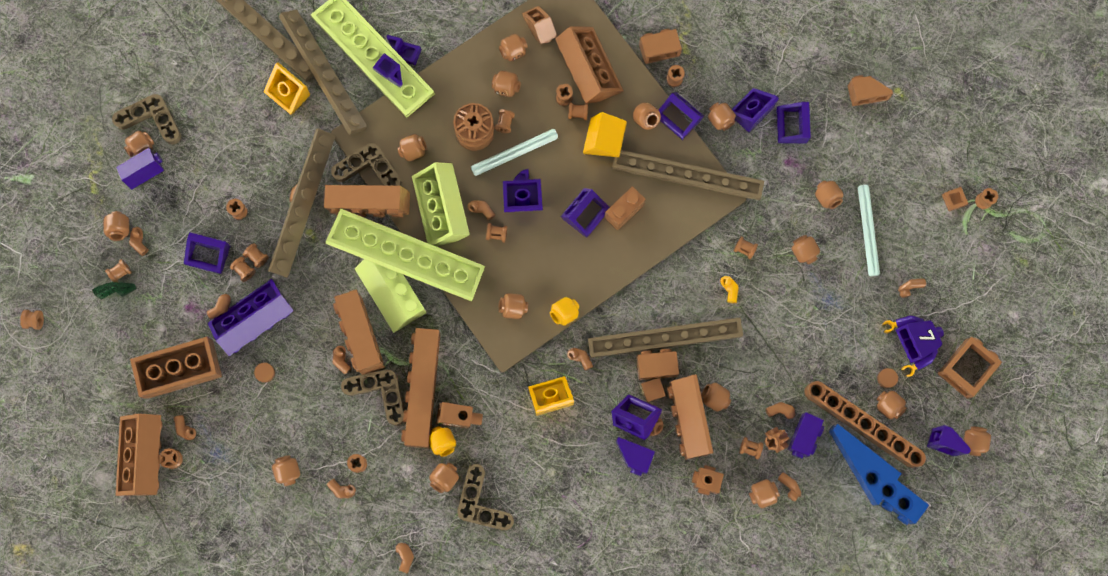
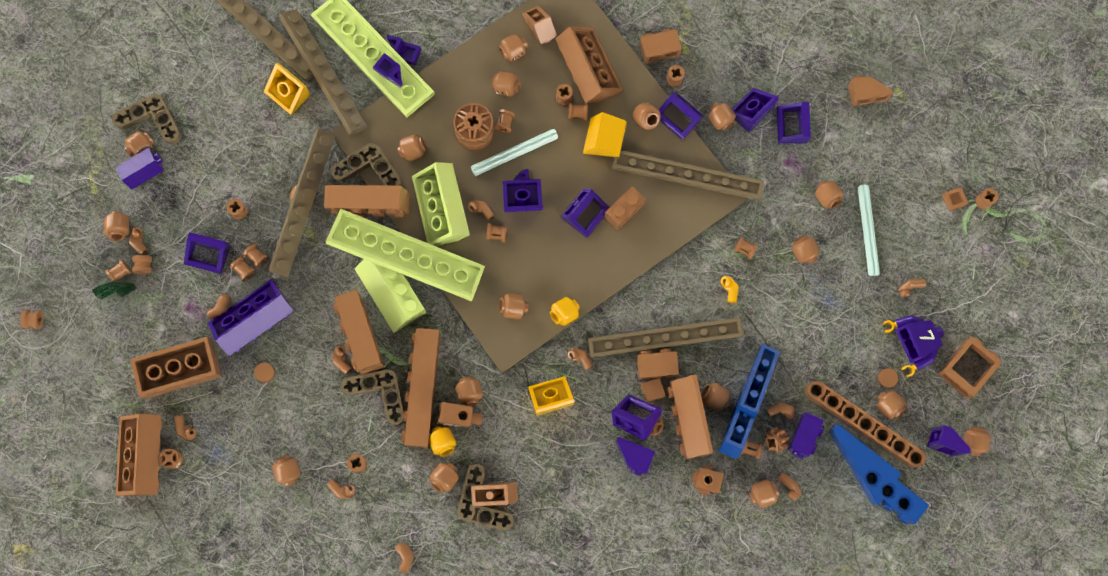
none -> medium nougat wheel [132,255,152,274]
none -> medium nougat head [456,376,483,407]
none -> medium nougat slope [471,481,518,506]
none -> blue brick [718,344,780,459]

